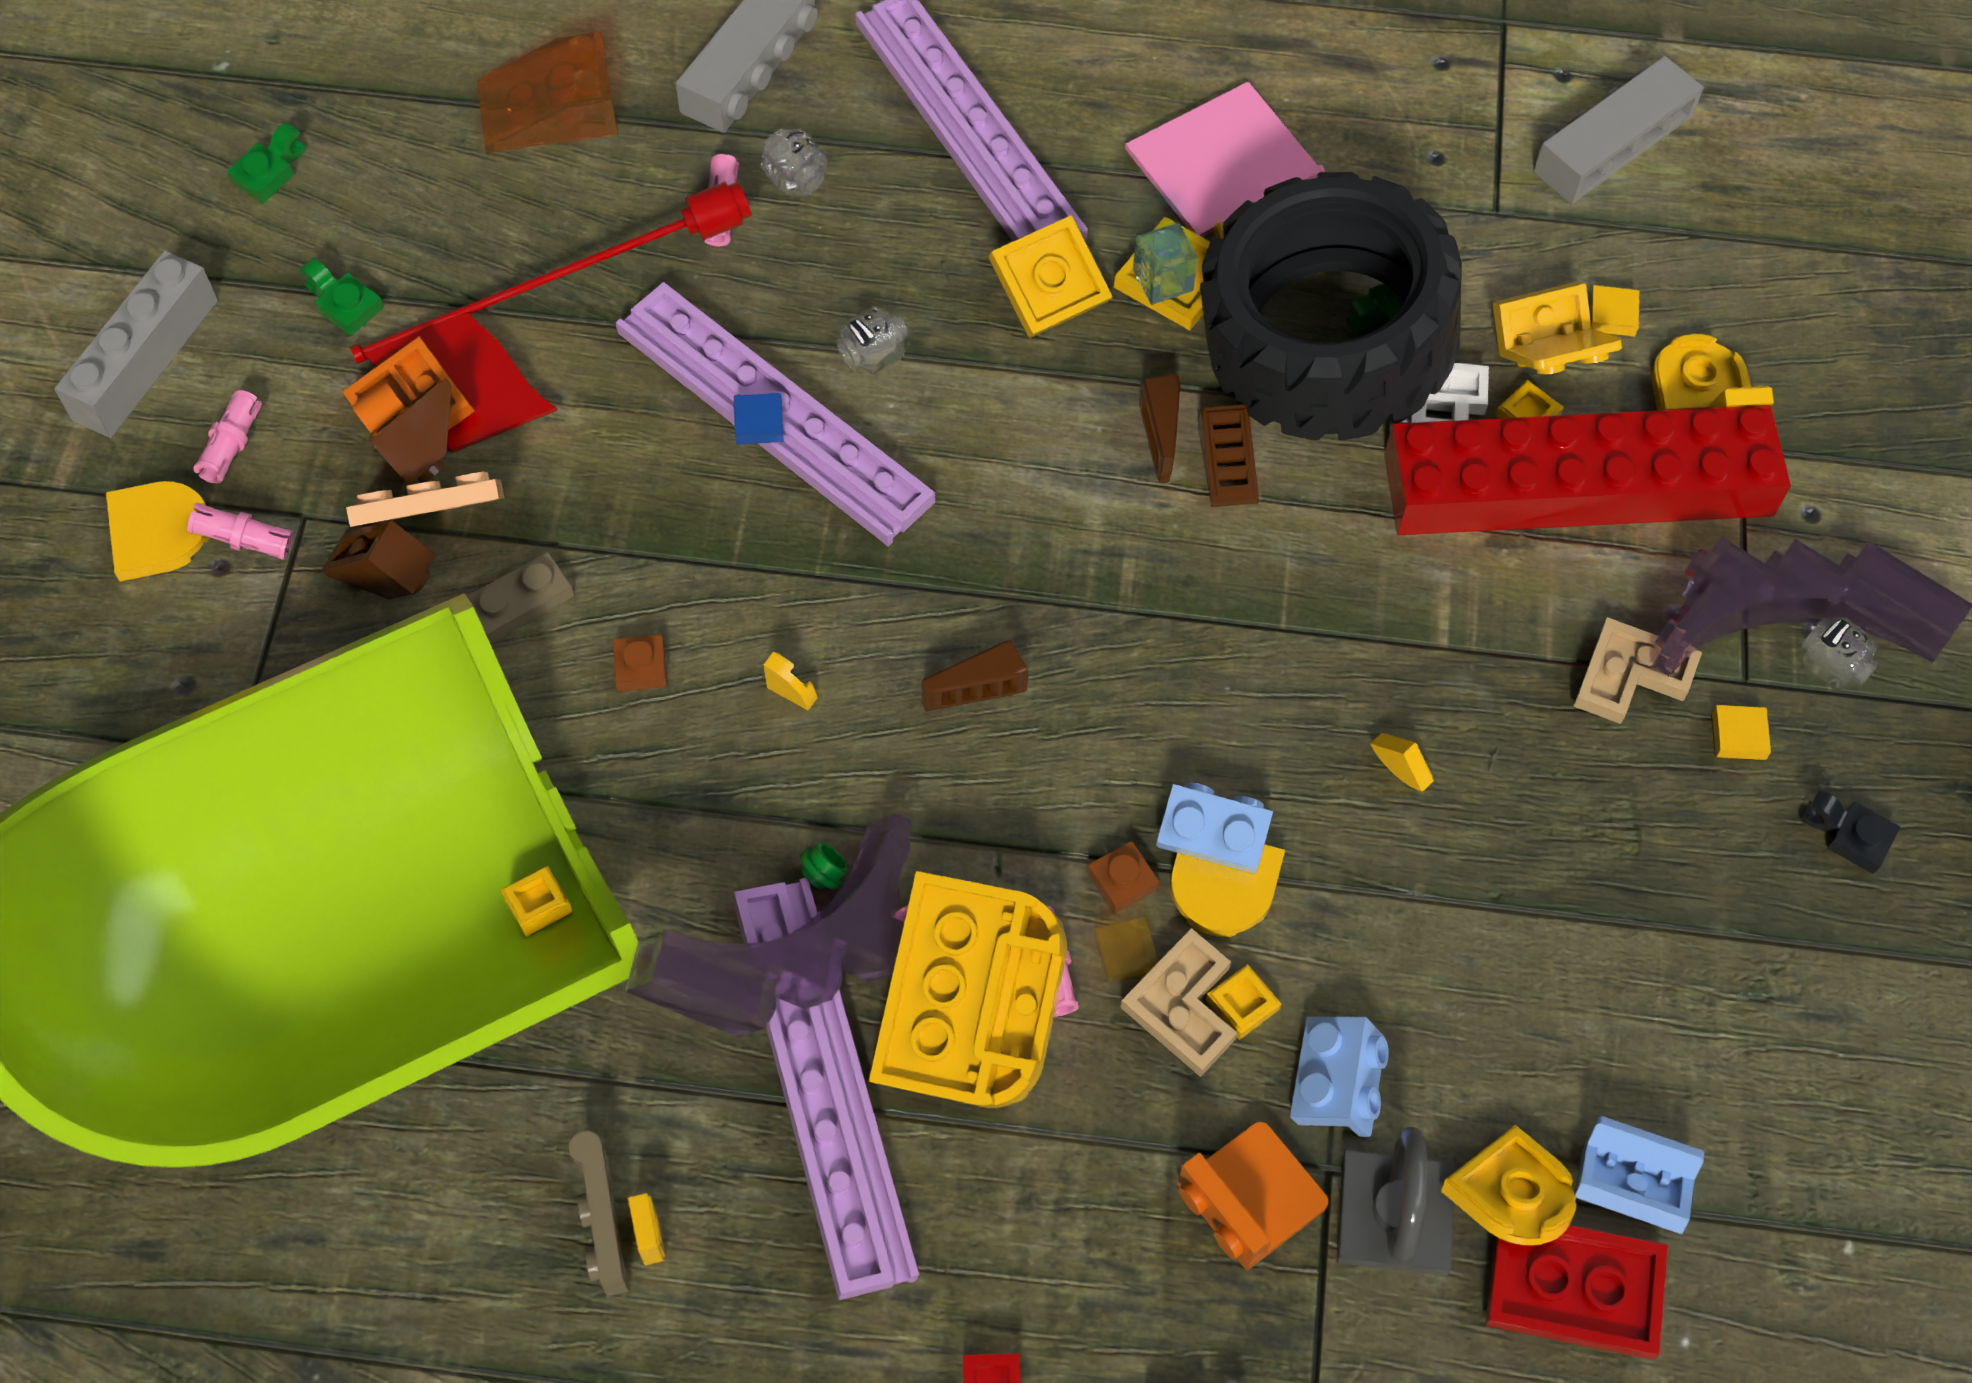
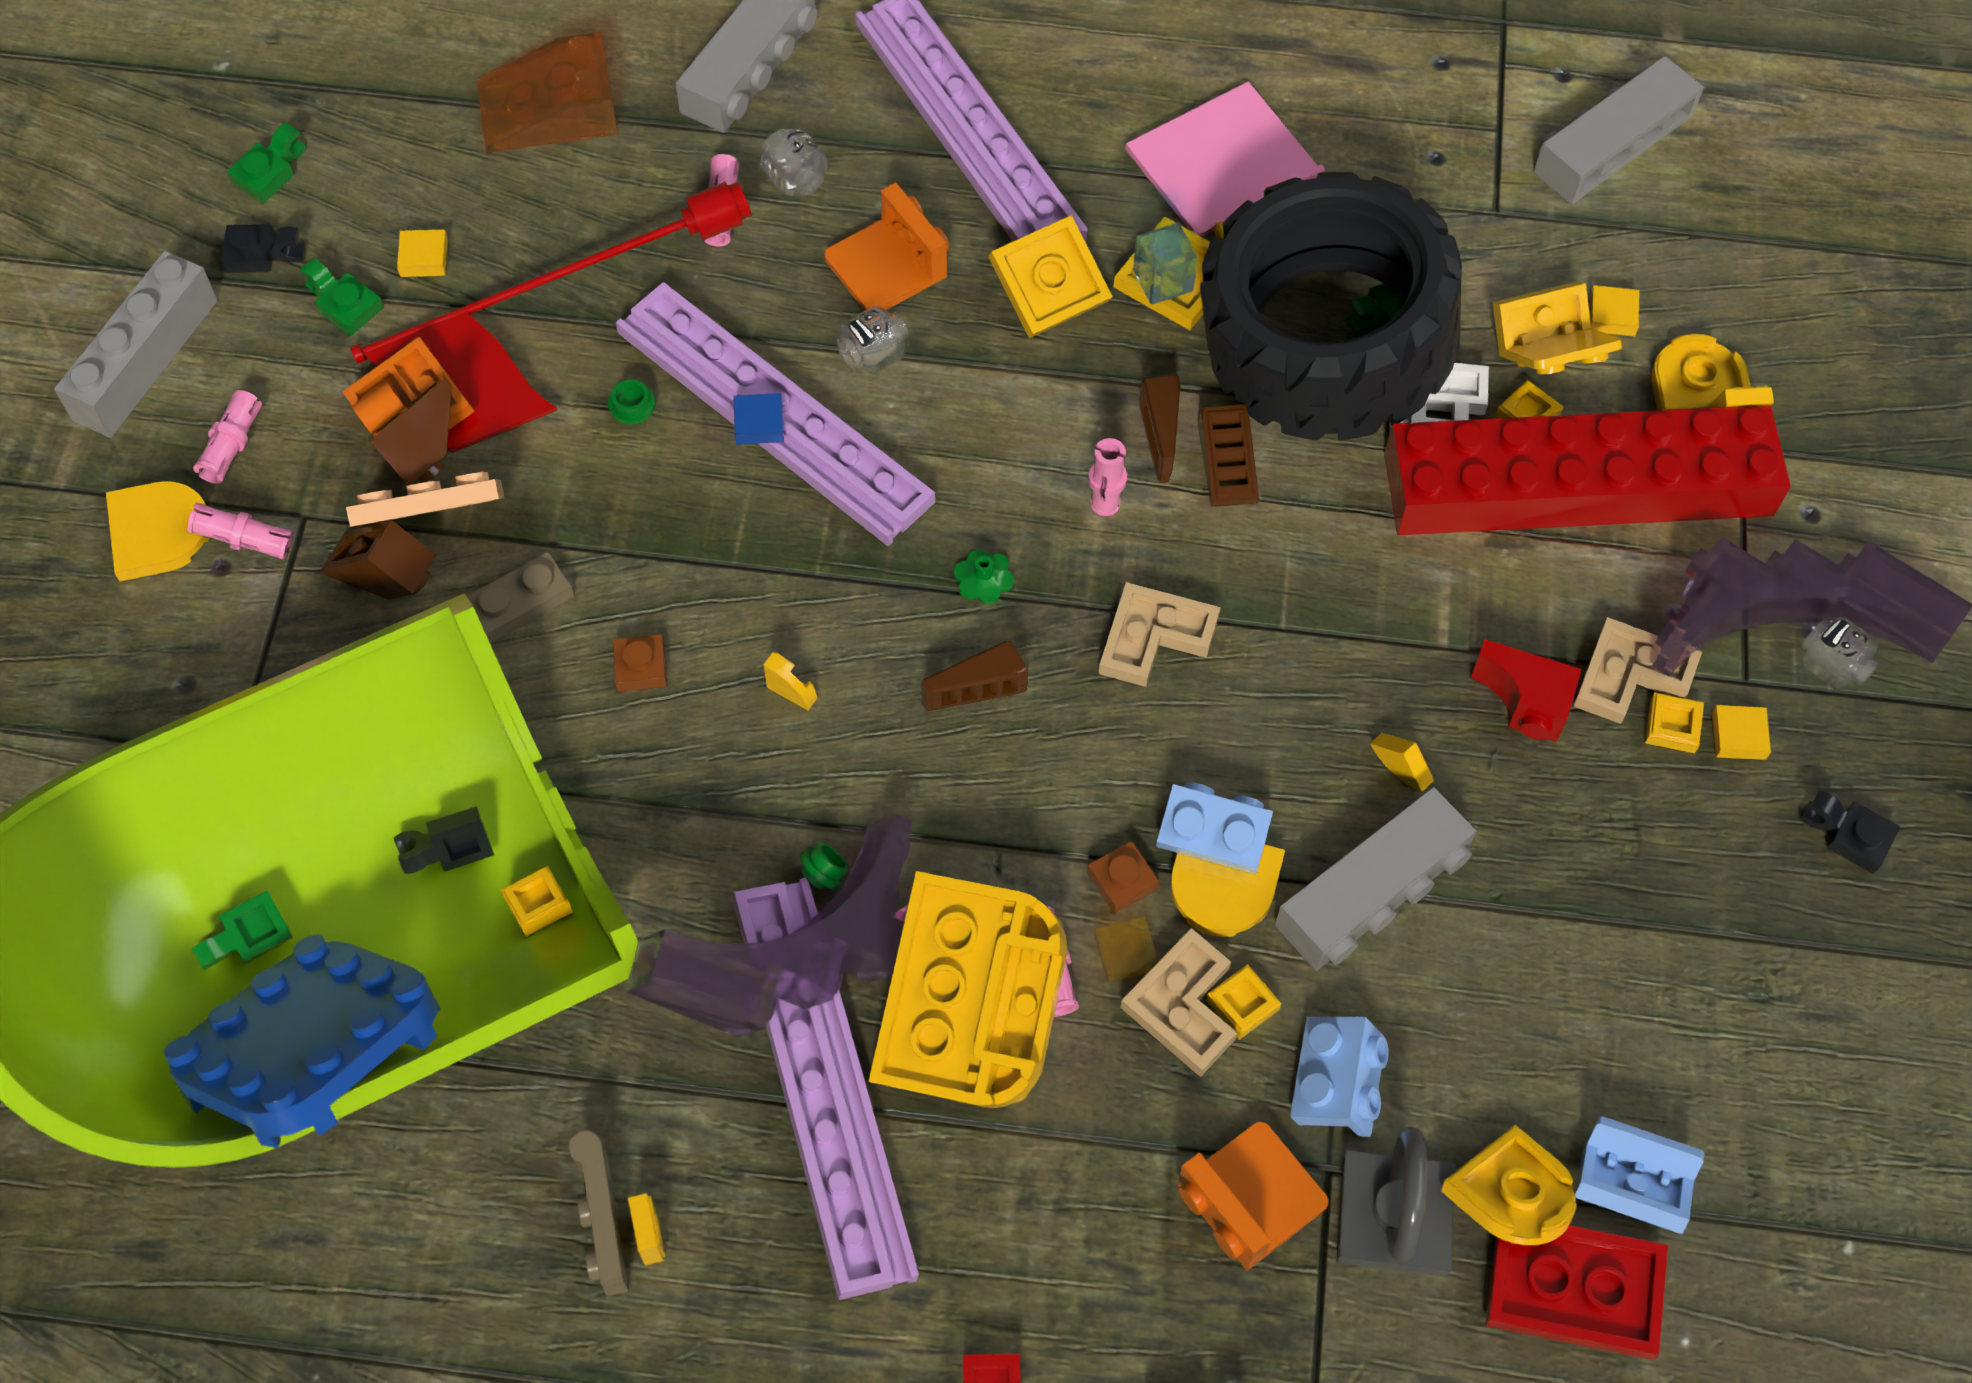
none -> blue plate [164,935,441,1148]
none -> green plate [191,890,293,970]
none -> black plate [220,224,306,273]
none -> black plate [394,806,494,874]
none -> yellow tile [397,229,448,277]
none -> green plate [608,379,655,425]
none -> orange bracket [825,182,950,316]
none -> green plant [954,549,1014,604]
none -> bright pink pin [1088,438,1127,516]
none -> tan plate [1098,582,1221,687]
none -> light grey brick [1275,787,1477,972]
none -> red arch [1470,639,1582,742]
none -> yellow tile [1645,692,1704,754]

